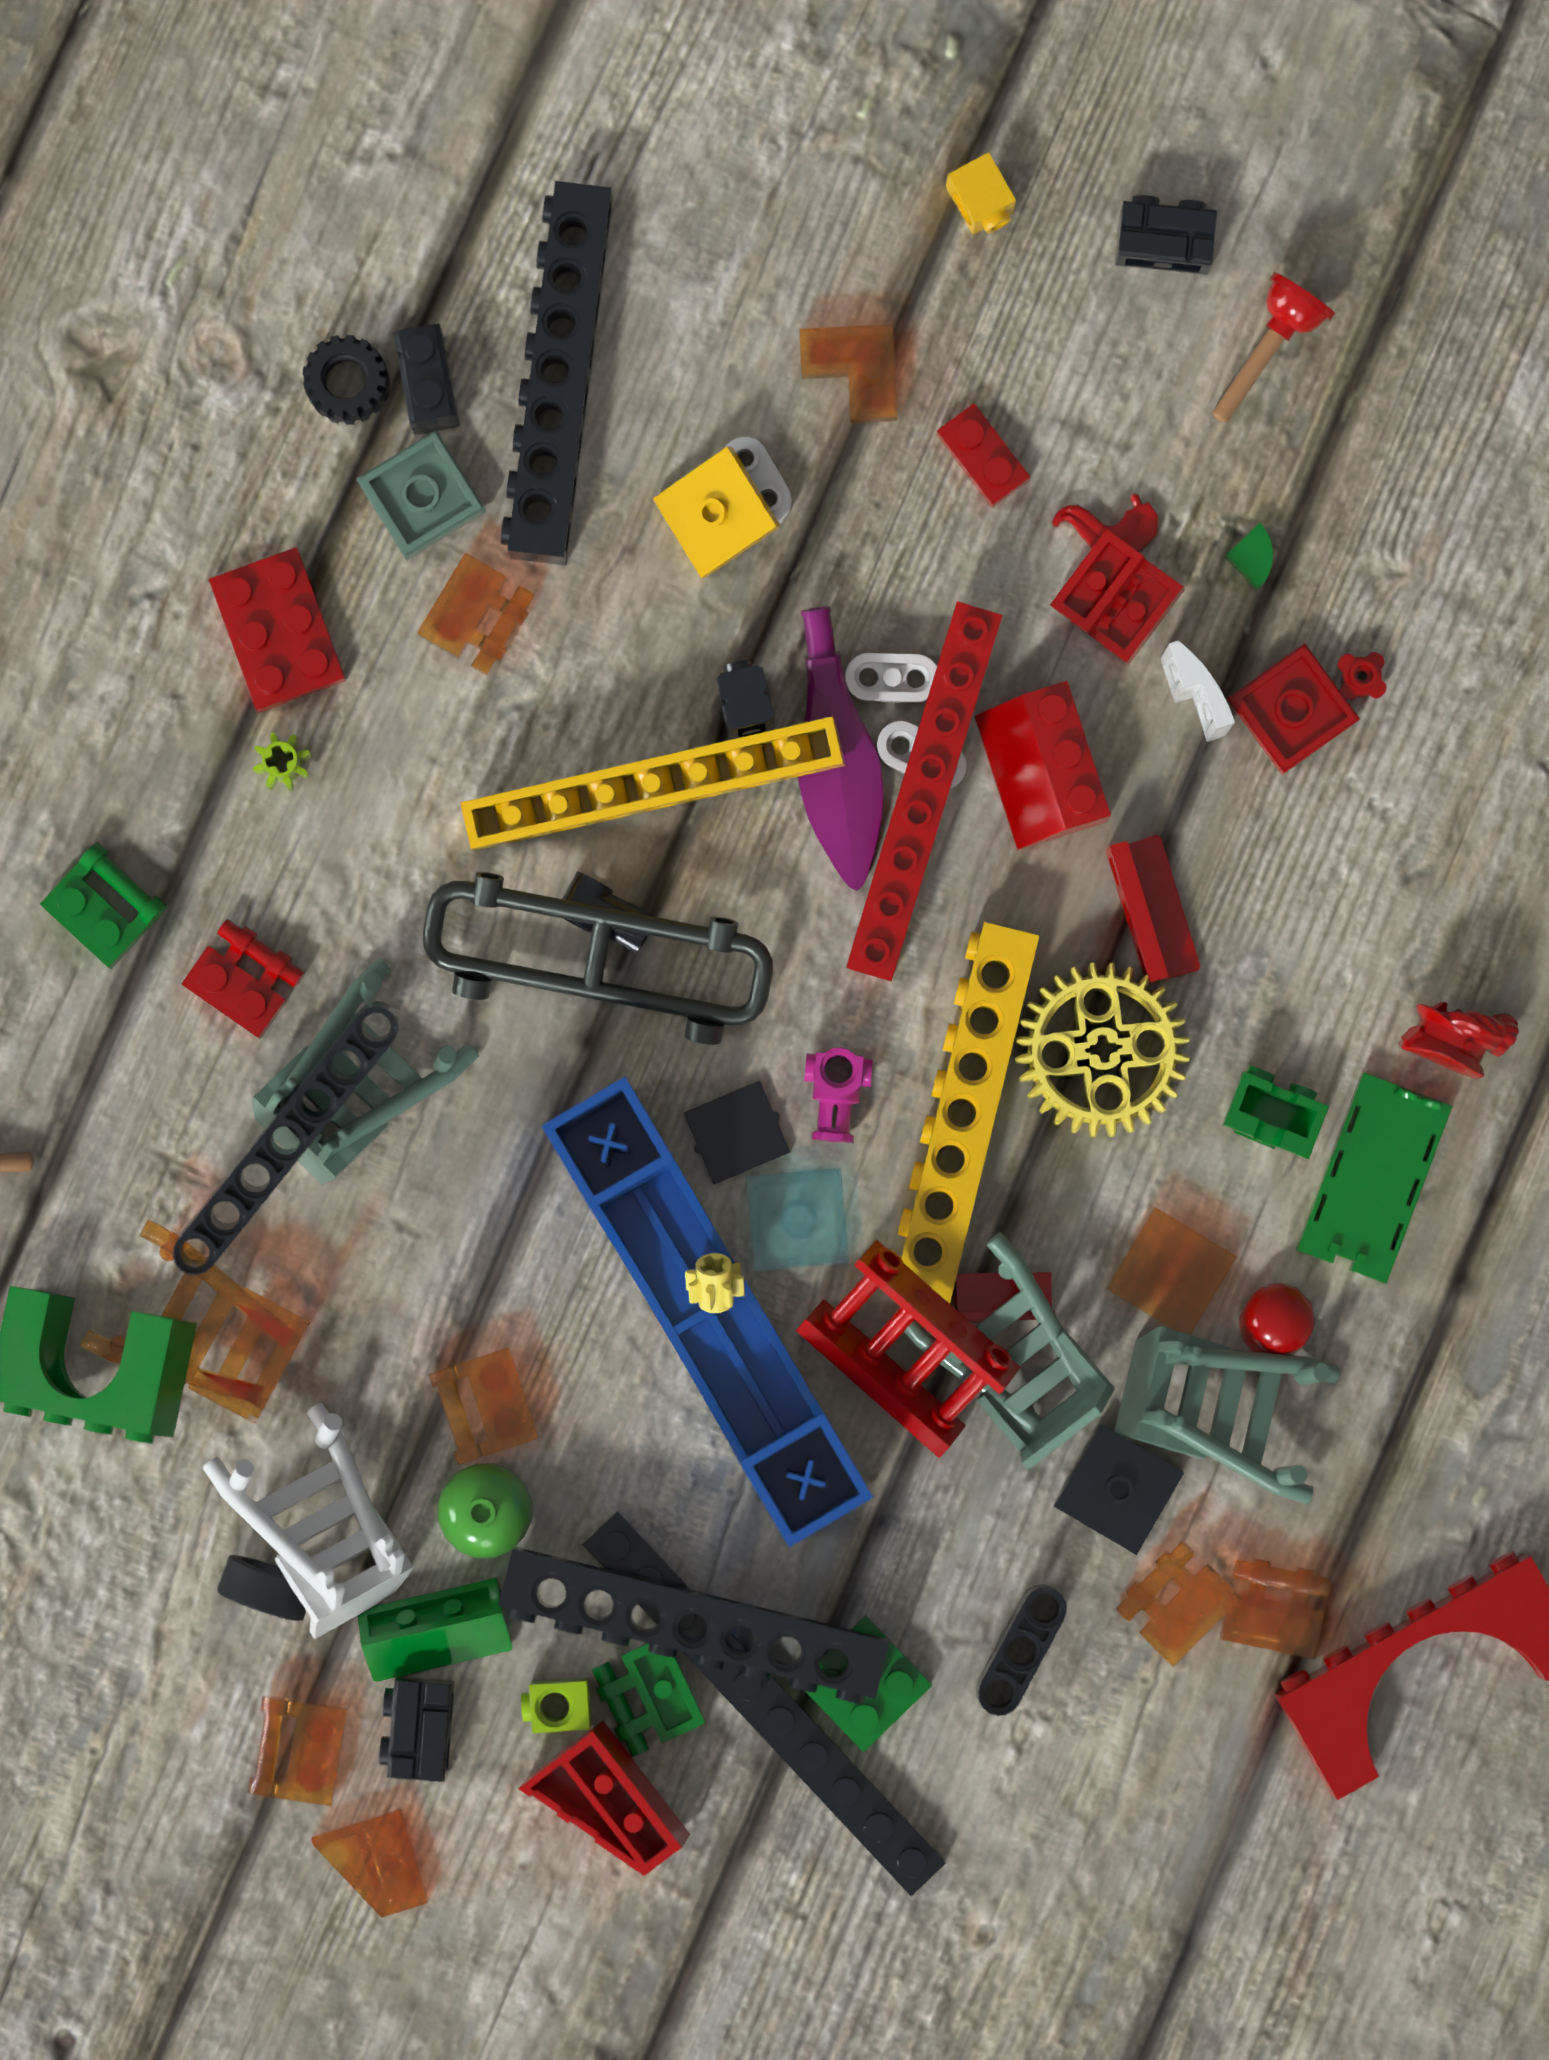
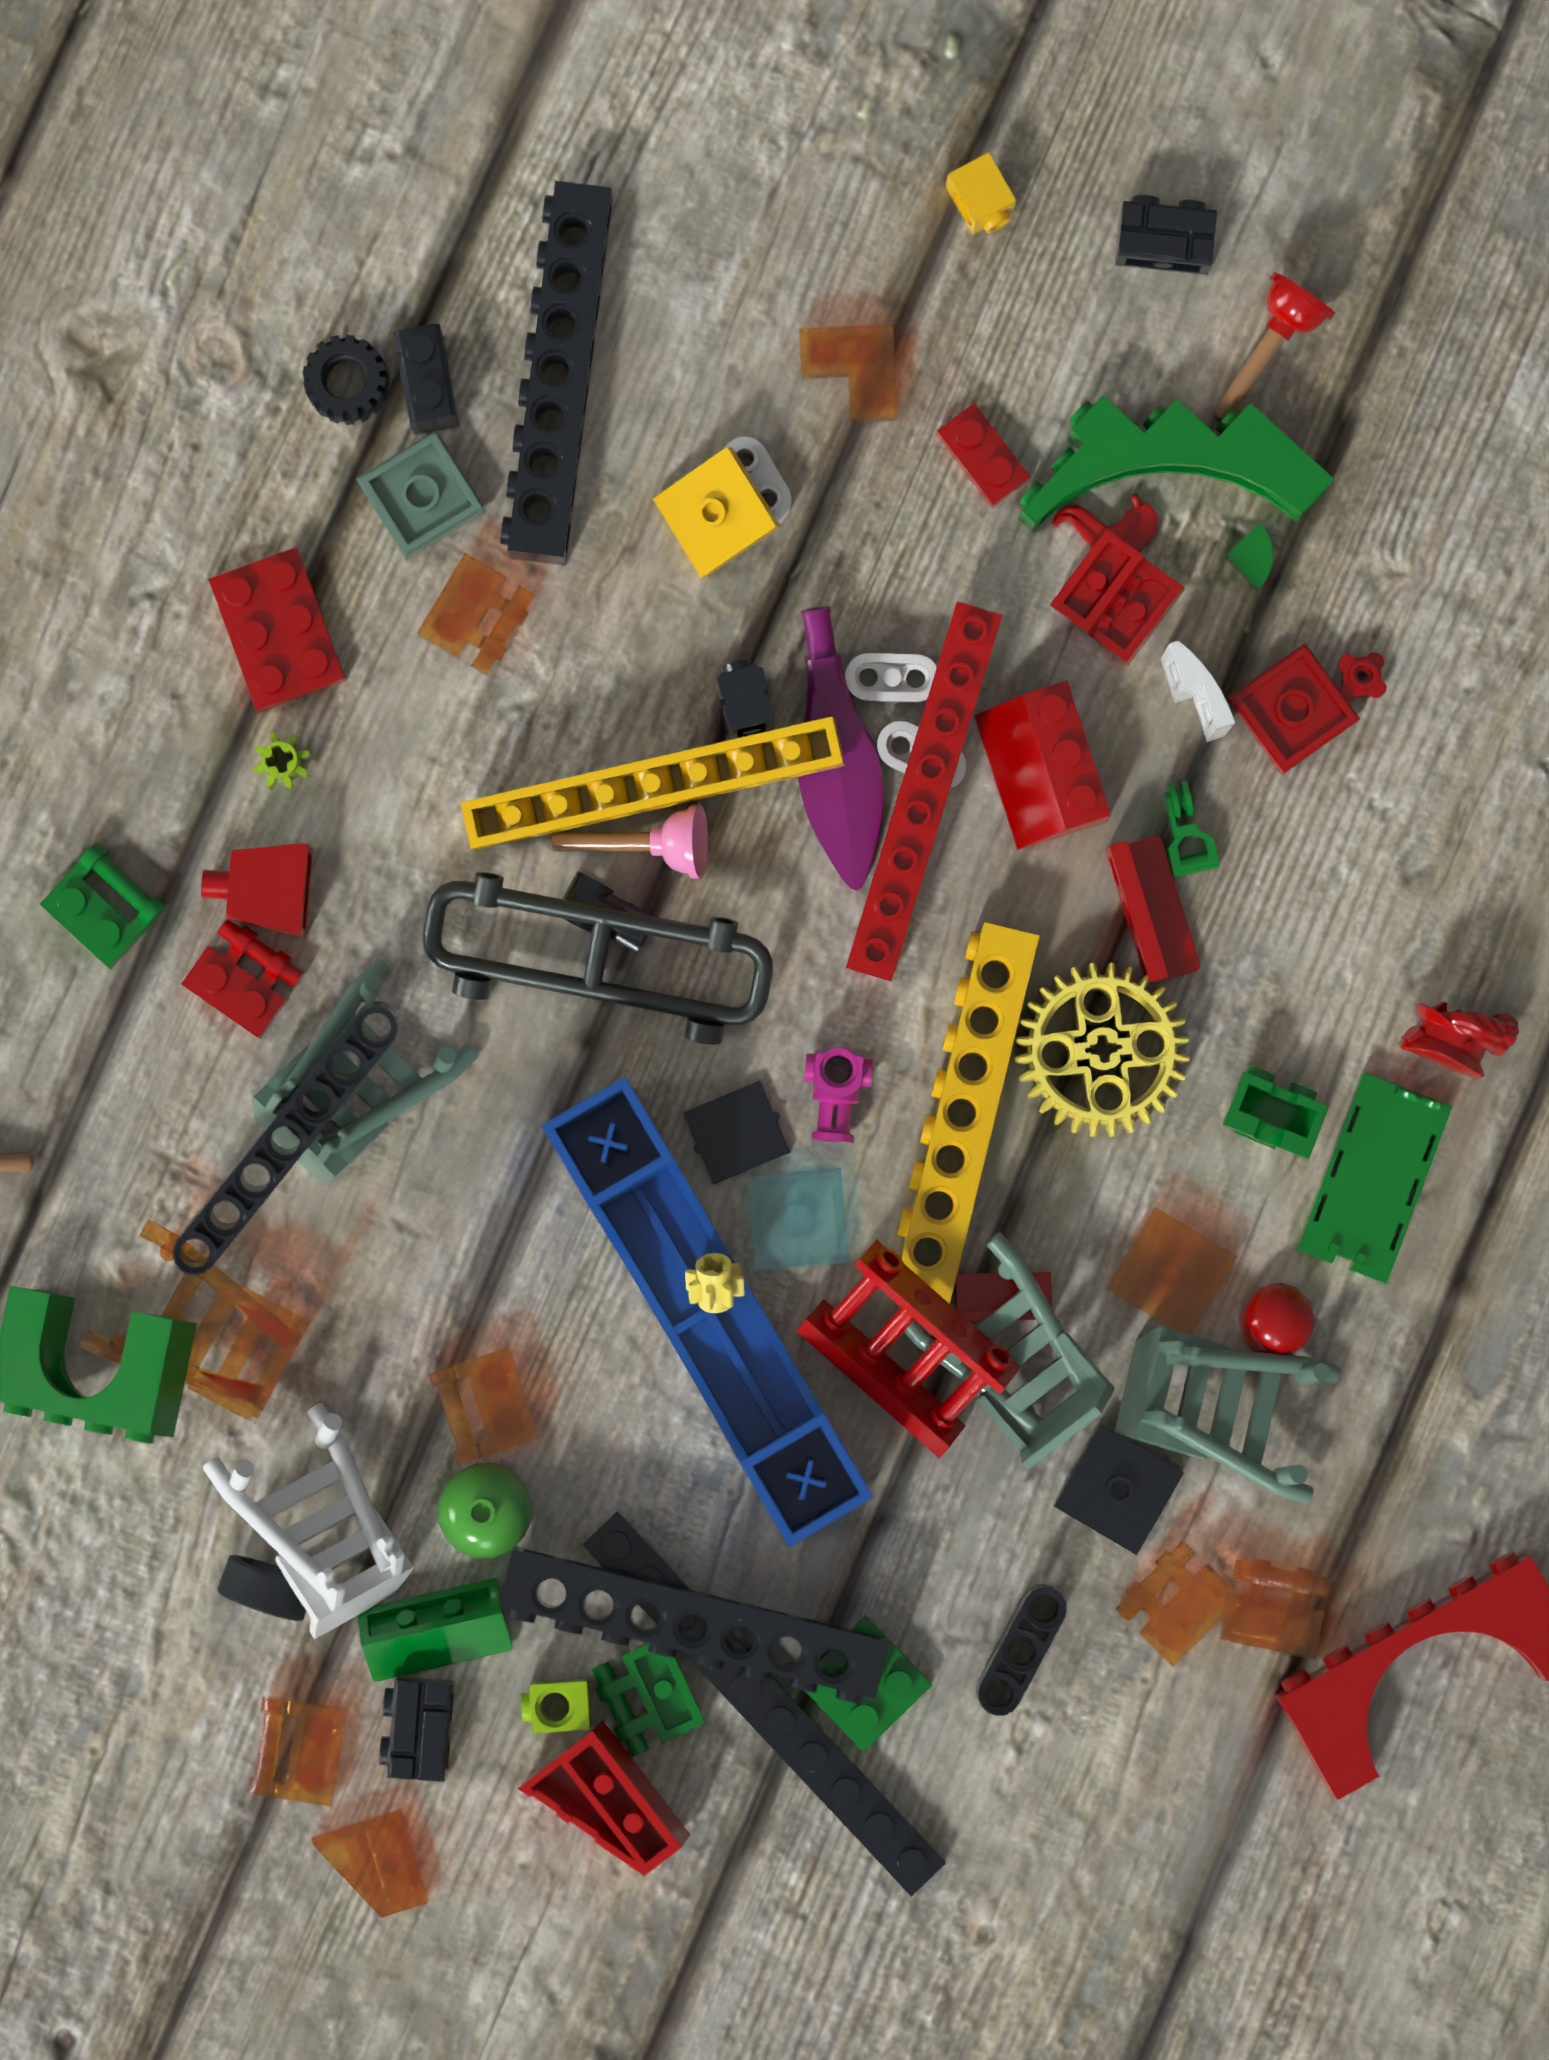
none -> red torso [201,843,313,938]
none -> bright pink piece [551,804,708,879]
none -> green arch [1018,395,1334,532]
none -> green piece [1164,779,1220,878]

